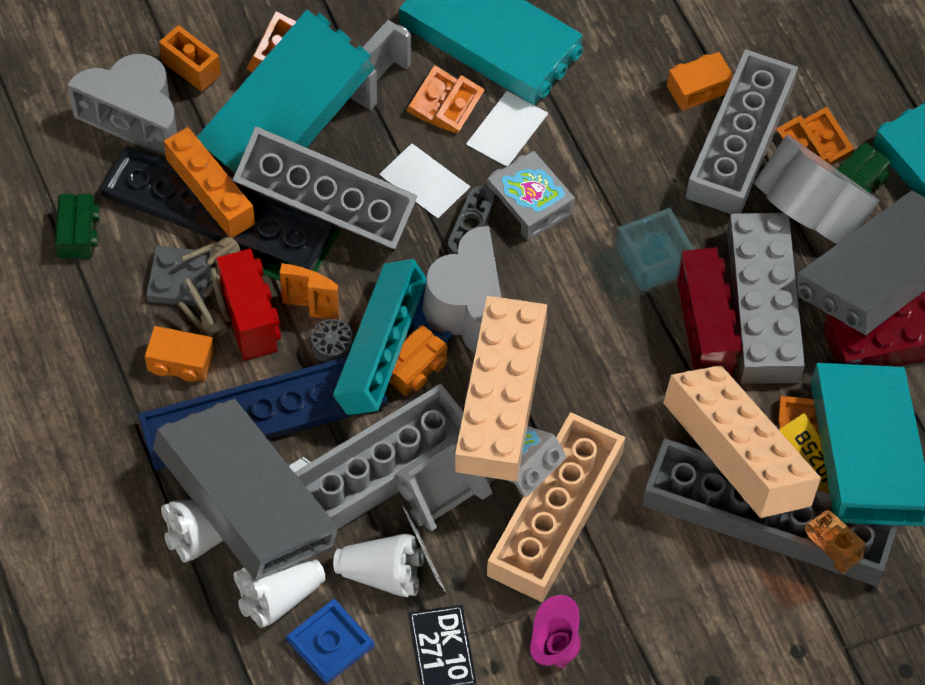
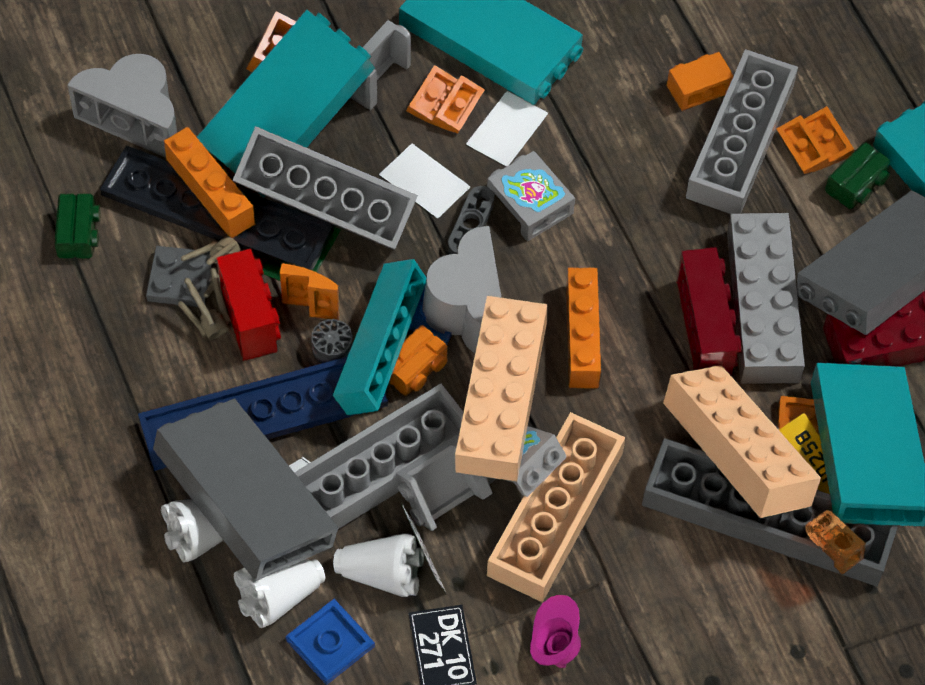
orange brick [145,326,214,382] -> none
orange brick [159,25,221,92] -> none
clear light blue brick [615,208,694,291] -> none
light grey brick [754,135,880,244] -> none
none -> orange brick [566,268,601,388]

